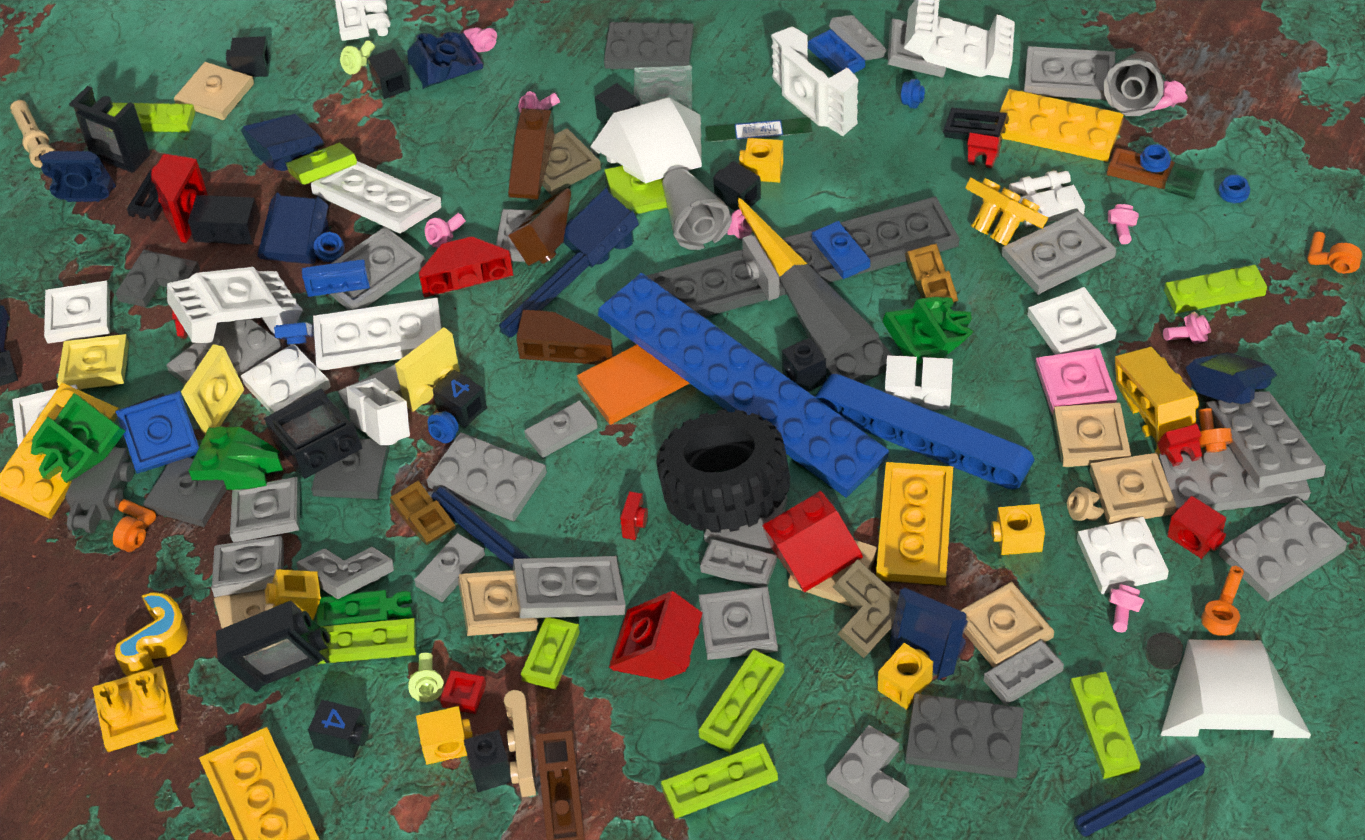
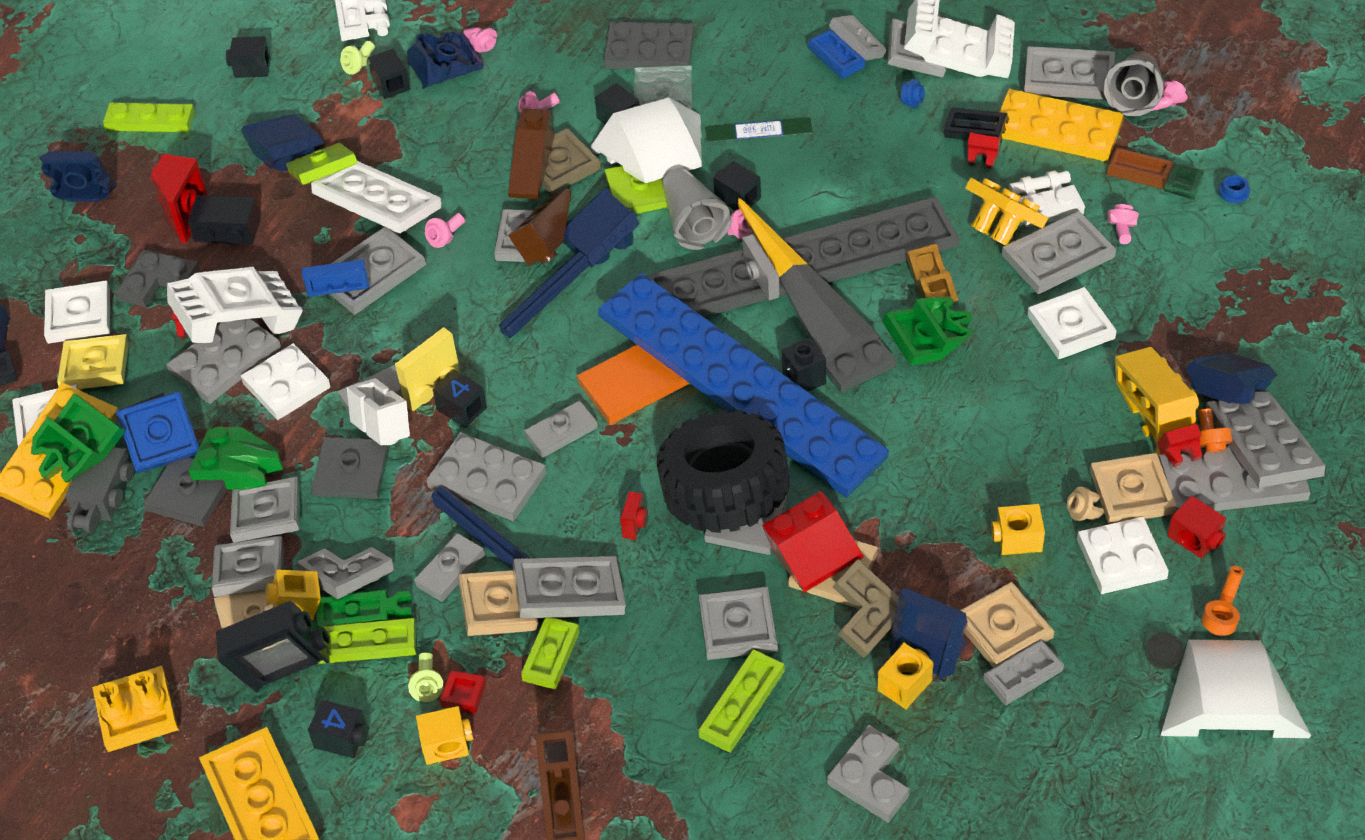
tan pin [10,100,55,168] -> none
black window [69,86,151,173] -> none
orange plate [112,499,157,552] -> none
yellow animal [115,592,188,676] -> none
black tile [127,168,163,221] -> none
tan plate [174,62,254,120] -> none
light yellow plate [181,344,244,435] -> none
dark blue slope [257,192,329,264] -> none
black window [264,388,363,479] -> none
blue plate [274,322,314,345] -> none
white plate [313,298,442,371] -> none
blue plate [314,232,345,262] -> none
pearl gold slope [390,480,455,545] -> none
red slope [418,236,513,298] -> none
blue plate [428,411,459,443] -> none
black brick [463,730,512,792] -> none
tan plate [504,690,536,797] -> none
reddish brown slope [516,310,614,365] -> none
red slope [609,591,703,680] -> none
lime plate [661,743,778,819] -> none
light grey plate [700,539,777,587] -> none
yellow brick [739,138,784,183] -> none
white plate [771,27,858,136] -> none
blue plate [812,221,870,279] -> none
blue beam [815,374,1034,490] -> none
yellow plate [876,462,953,586] -> none
white piece [885,355,953,410] -> none
dark grey plate [906,694,1024,779] -> none
bright pink plate [1035,348,1117,414] -> none
tan plate [1053,403,1131,467] -> none
lime plate [1070,672,1141,779] -> none
dark blue axle [1074,754,1206,836] -> none
bright pink plate [1108,584,1144,632] -> none
blue plate [1140,144,1171,172] -> none
bright pink plate [1163,312,1211,344] -> none
lime plate [1164,264,1267,314] -> none
light grey plate [1219,498,1347,602] -> none
orange plate [1307,232,1362,274] -> none

